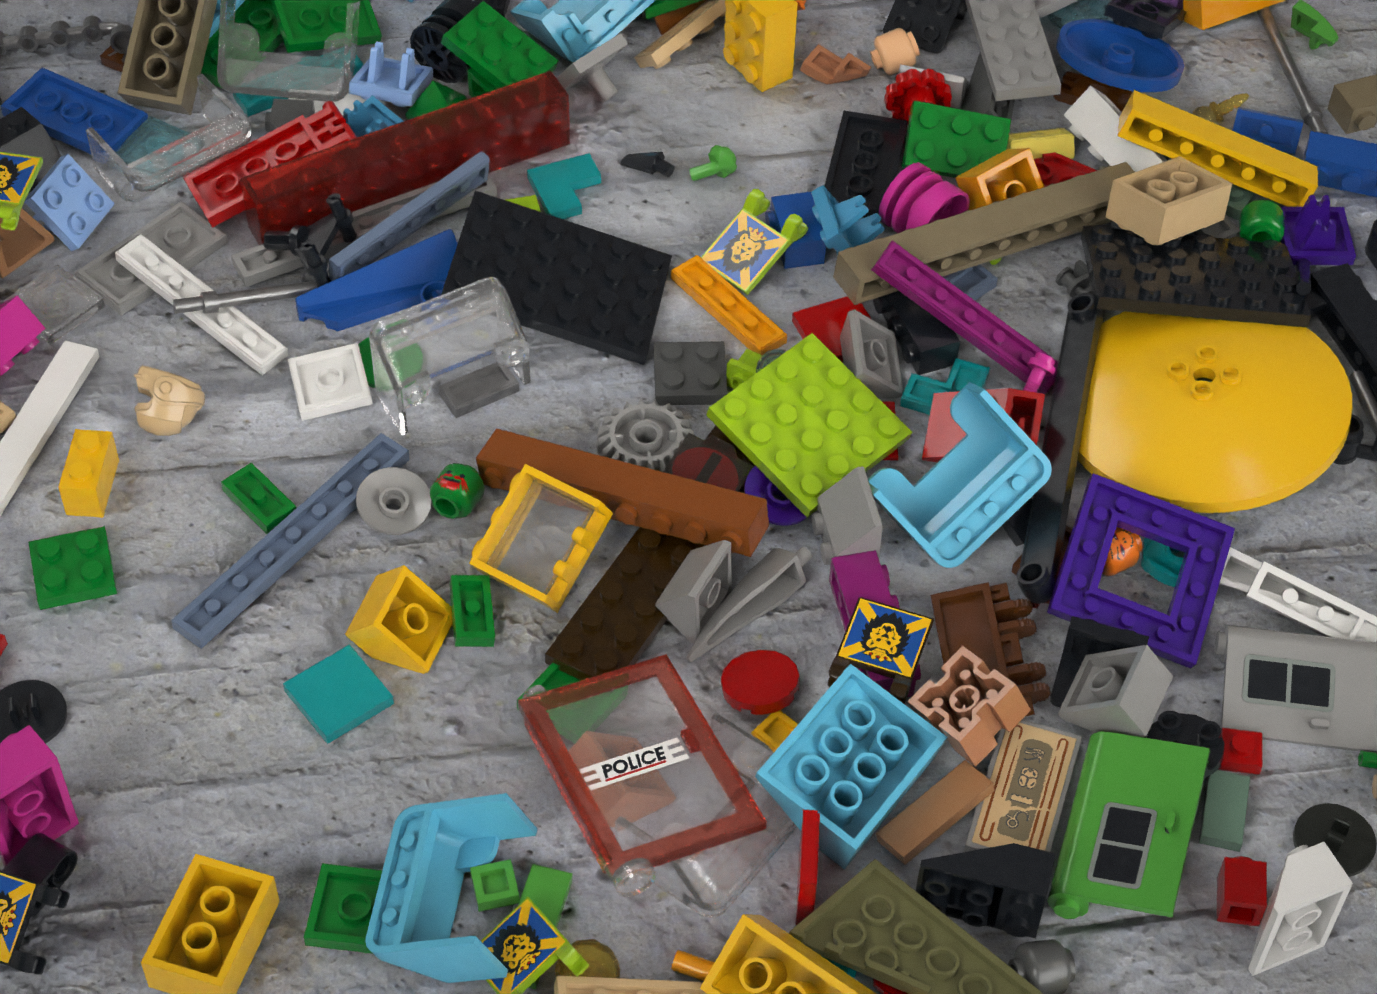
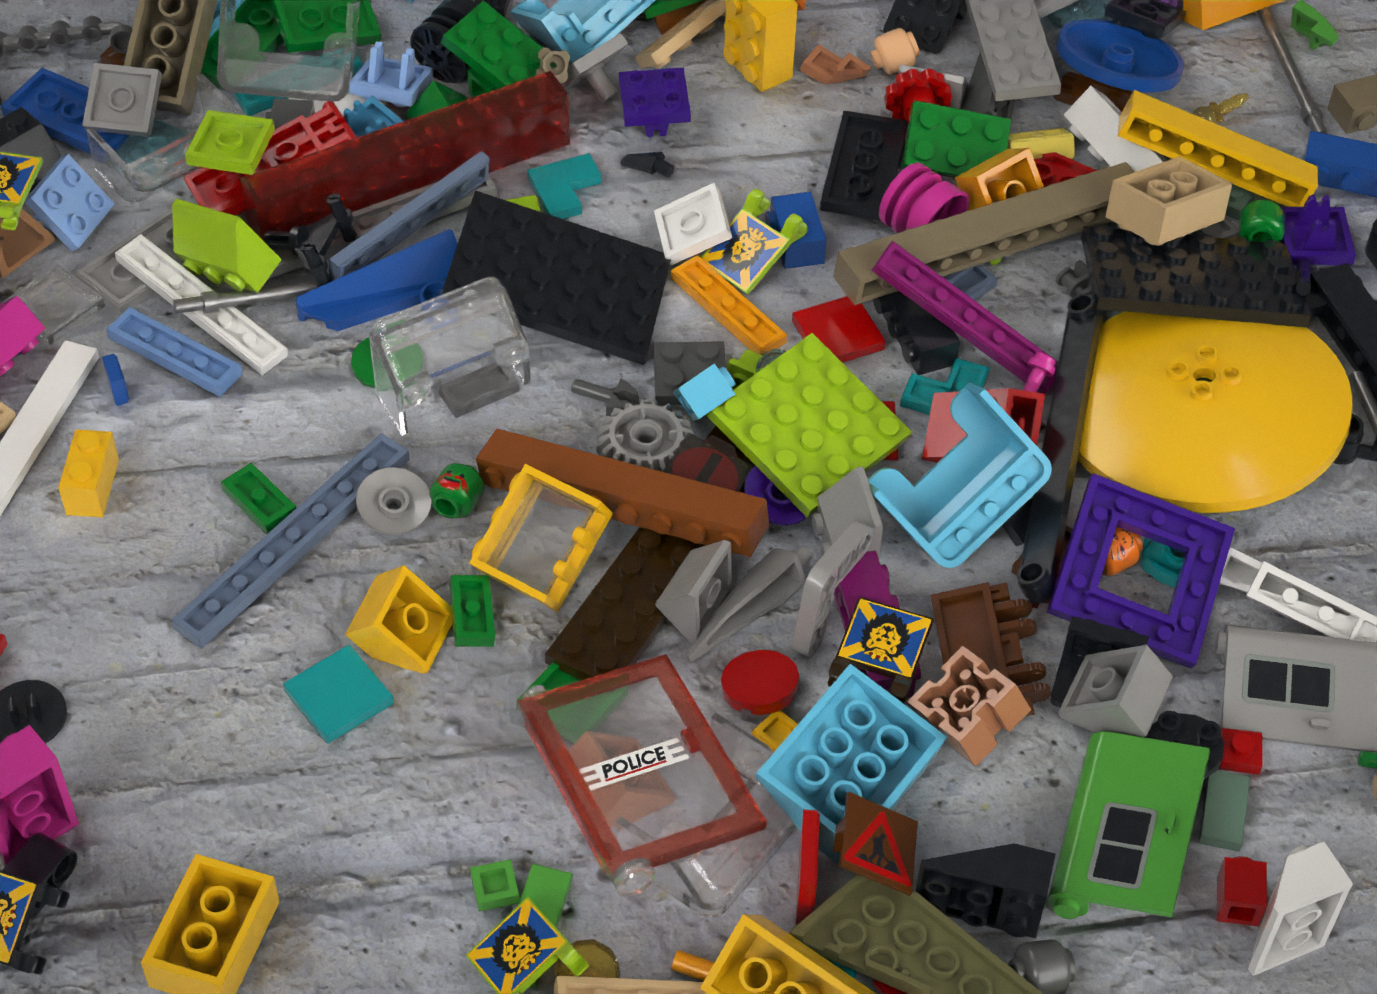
green plate [28,526,117,610] -> none
tan helmet [134,365,205,436] -> none
white tile [288,343,373,421] -> none
green plate [304,863,382,954] -> none
medium azure windscreen [365,793,537,983] -> none
bright green plate [689,145,737,181] -> none
dark azure plate [811,185,885,255] -> none
light grey slope [840,309,903,398] -> none
medium nougat tile [876,760,995,865] -> none
tile [964,719,1083,852] -> none
blue plate [1232,107,1304,155] -> none
pearl dark grey piece [1293,803,1377,877] -> none
none -> light grey plate [82,63,162,137]
none -> blue tile [102,354,129,406]
none -> medium blue plate [107,307,243,397]
none -> lime slope [172,198,282,293]
none -> lime plate [185,110,275,175]
none -> dark tan plate [536,48,570,83]
none -> dark grey bar [571,379,639,416]
none -> dark purple plate [619,67,691,138]
none -> white plate [654,182,732,266]
none -> medium azure brick [673,363,736,421]
none -> light grey beam [791,520,874,658]
none -> reddish brown piece [833,792,918,896]

